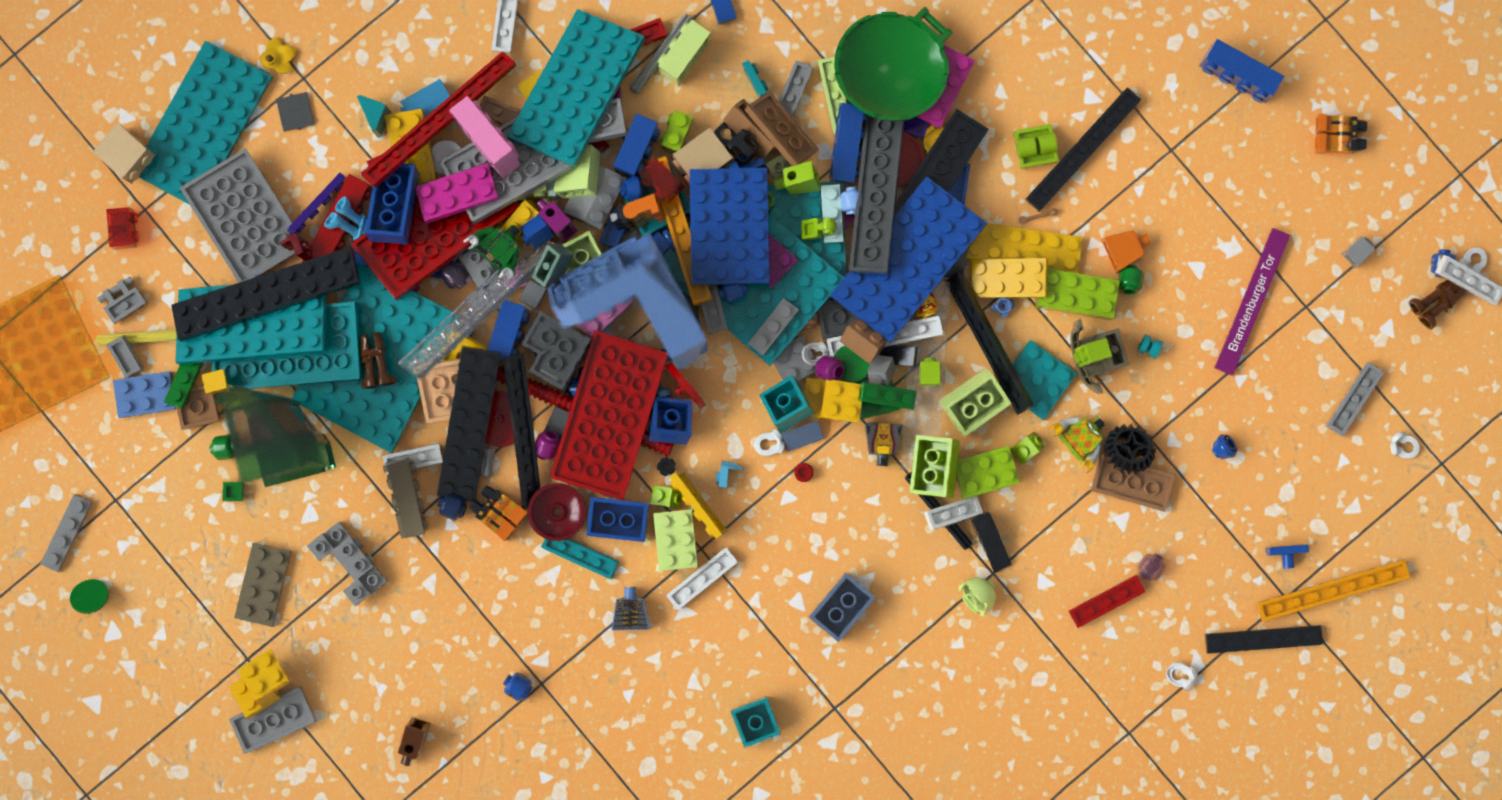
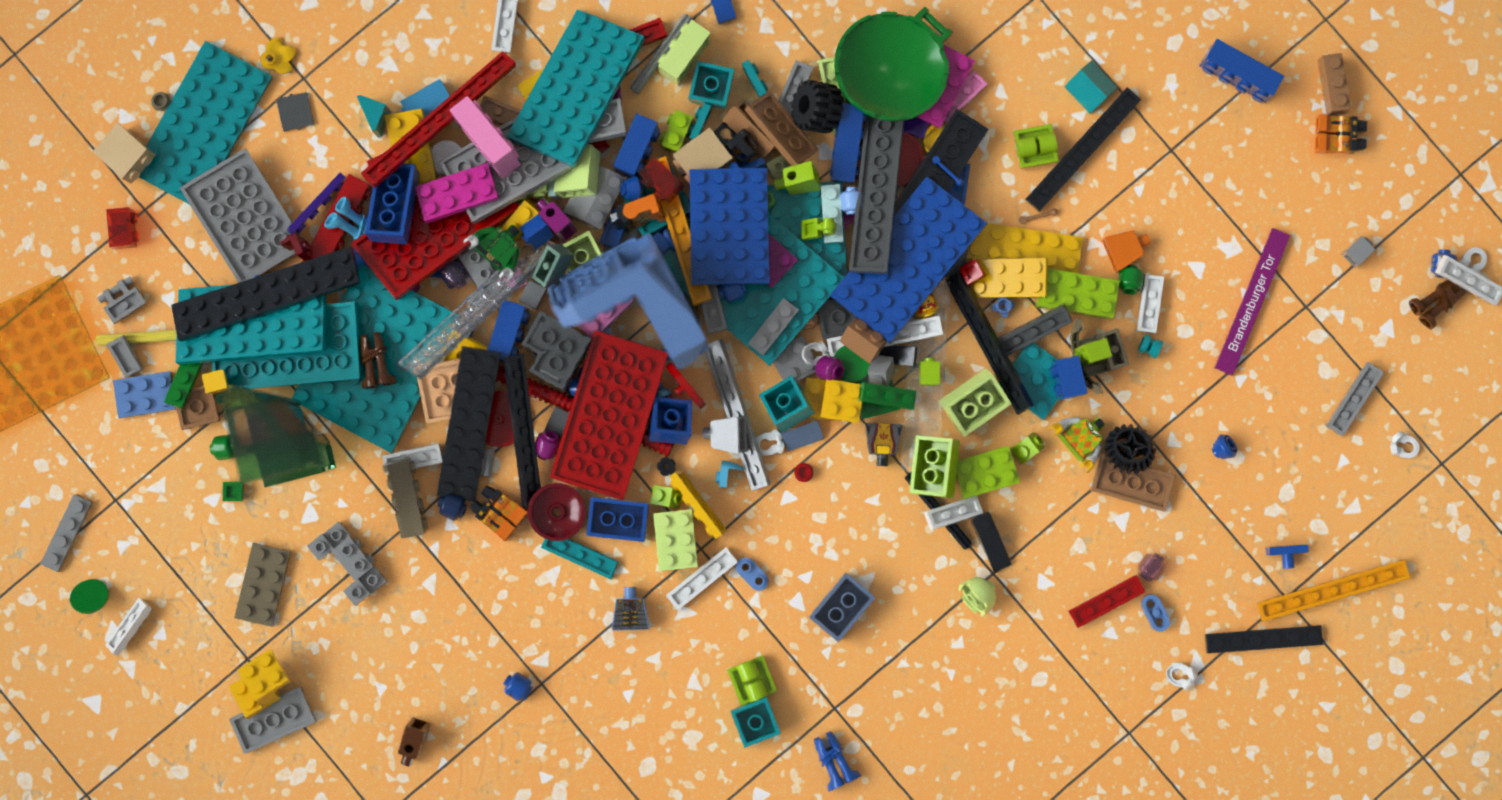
none -> white plate [105,598,152,656]
none -> dark tan plate [151,92,171,111]
none -> teal brick [688,61,734,110]
none -> teal plate [688,103,712,141]
none -> torso [702,415,747,454]
none -> light grey plate [706,339,771,491]
none -> lime plate [727,655,777,706]
none -> medium blue plate [736,557,769,591]
none -> black wheel [791,80,844,134]
none -> blue piece [814,731,862,791]
none -> blue hinge [932,156,964,186]
none -> bright pink plate [944,70,987,123]
none -> red plate [959,259,986,286]
none -> dark grey plate [998,304,1073,356]
none -> blue brick [1049,355,1087,401]
none -> teal slope [1064,61,1118,114]
none -> white plate [1136,274,1164,334]
none -> medium blue plate [1141,595,1170,632]
none -> medium nougat brick [1318,53,1351,115]

